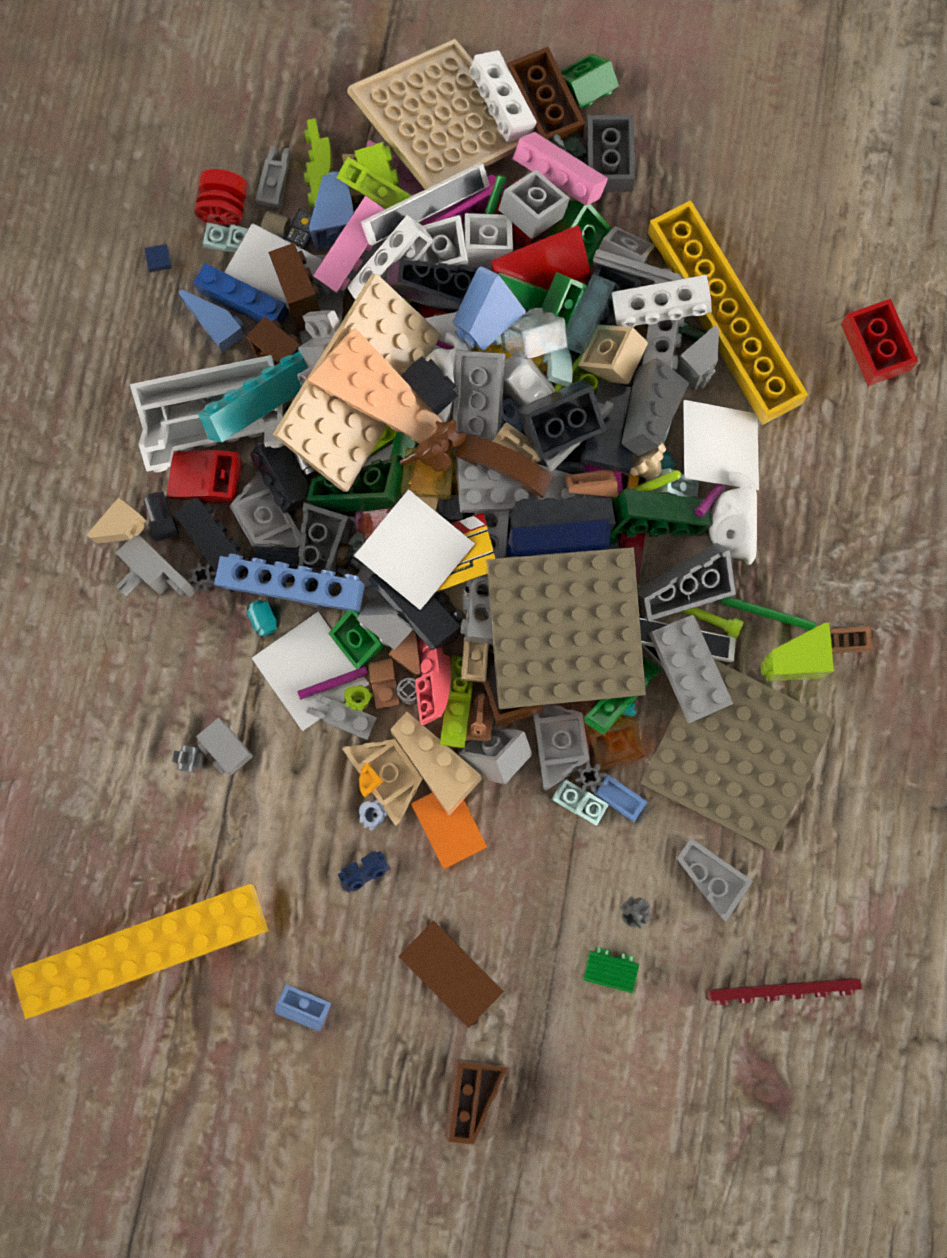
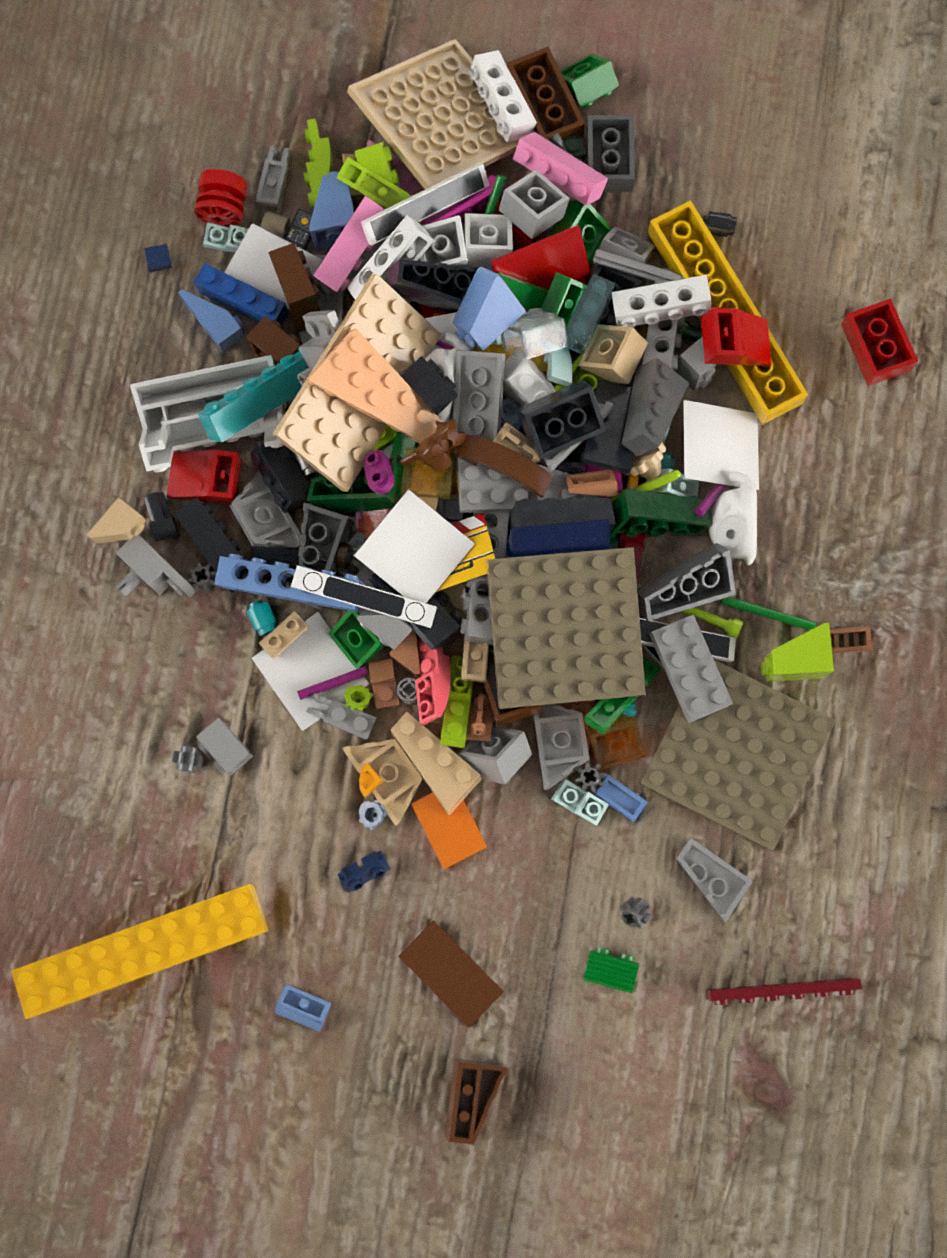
none -> tan hinge [259,611,309,659]
none -> sticker [291,566,437,628]
none -> magenta plate [363,450,394,495]
none -> red slope [701,308,772,366]
none -> black brick [703,211,736,237]

